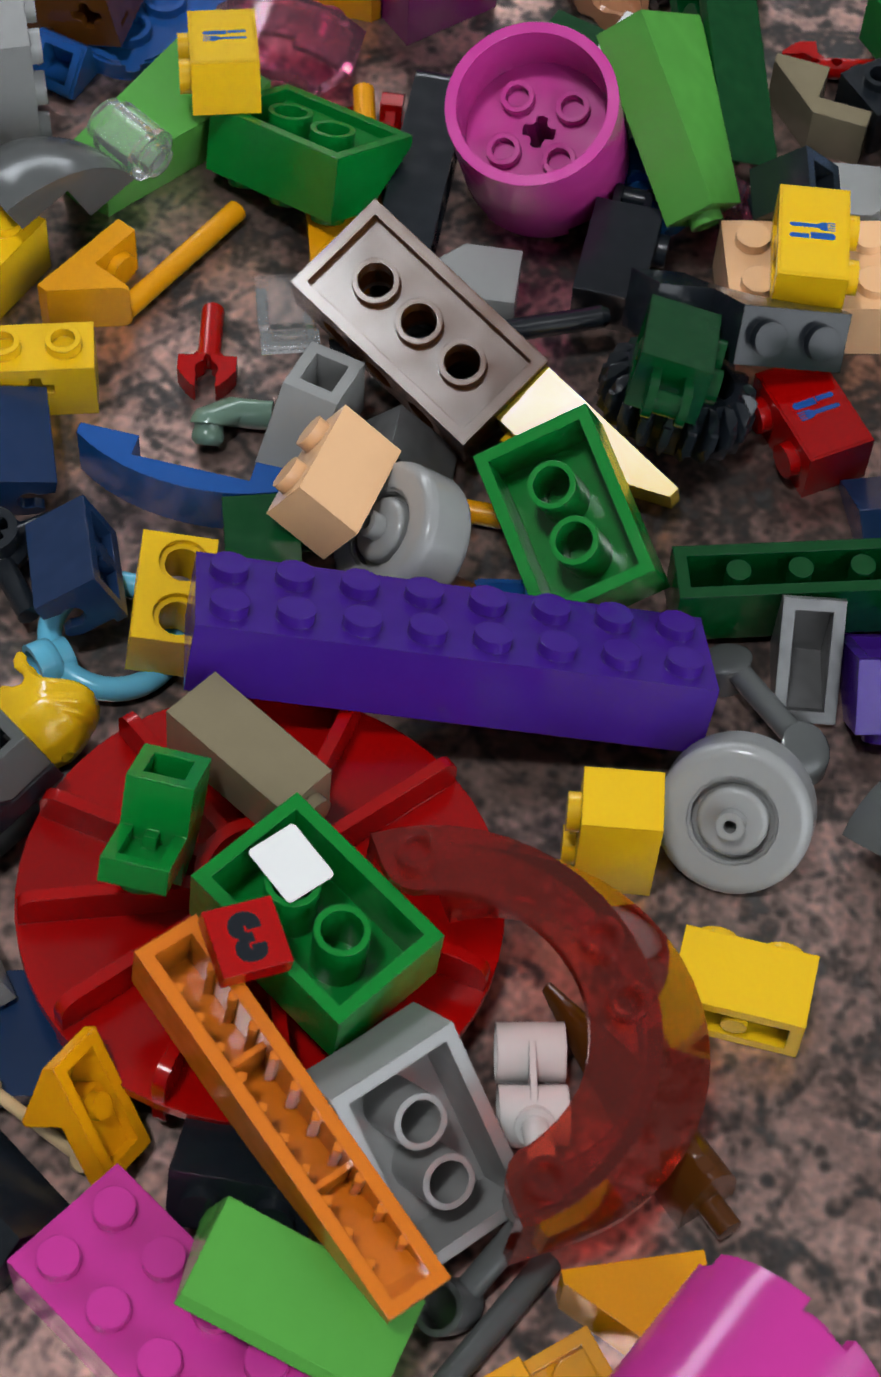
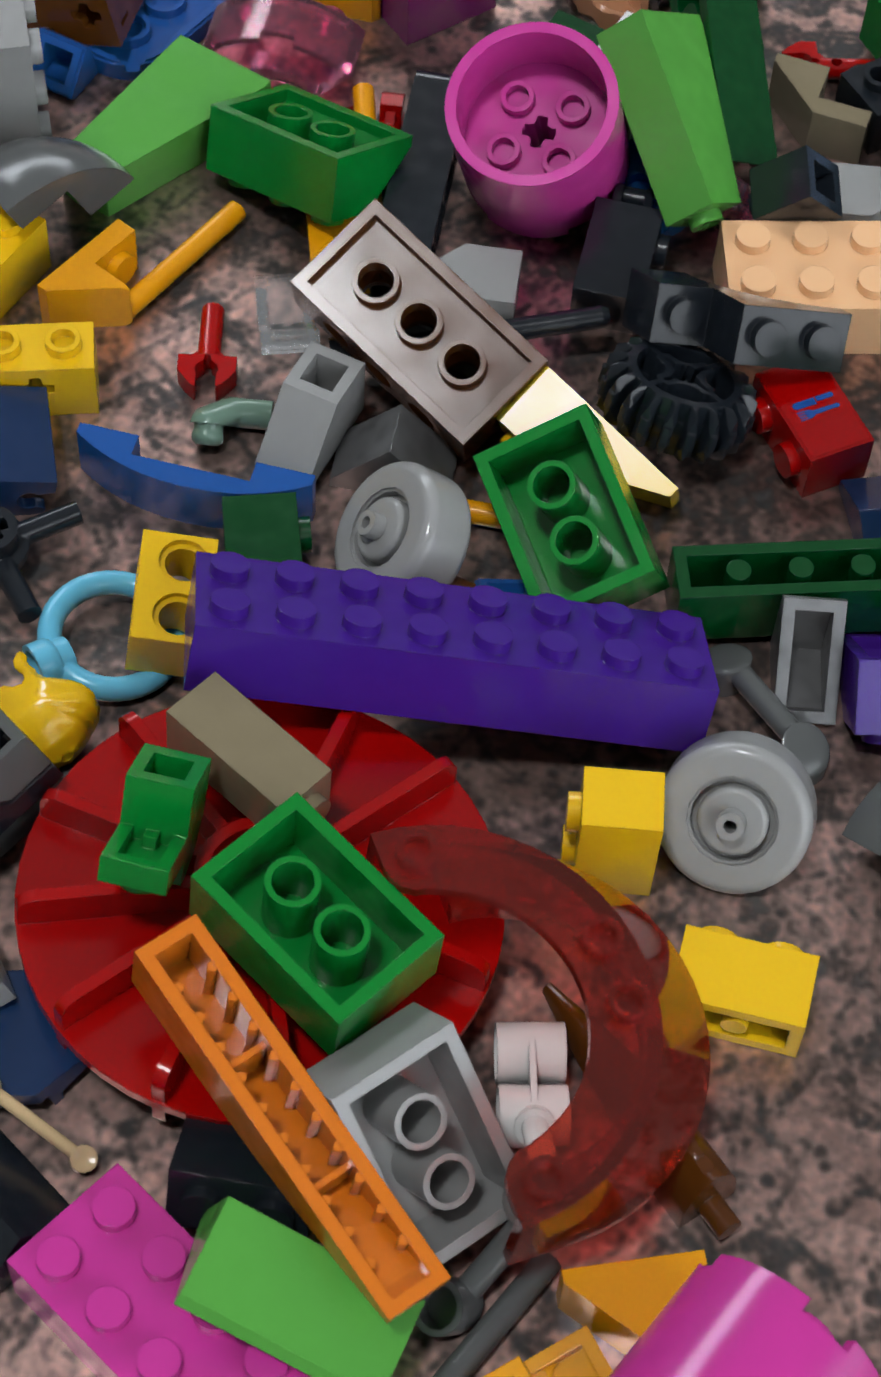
light orange slope [22,1026,151,1185] -> none
dark blue hinge [25,494,128,636] -> none
clear brick [87,98,173,181] -> none
yellow brick [177,9,262,116] -> none
red tile [198,895,294,989] -> none
white sticker [249,824,333,903] -> none
light nougat brick [266,404,402,560] -> none
dark green brick [624,294,728,429] -> none
yellow brick [769,184,860,309] -> none

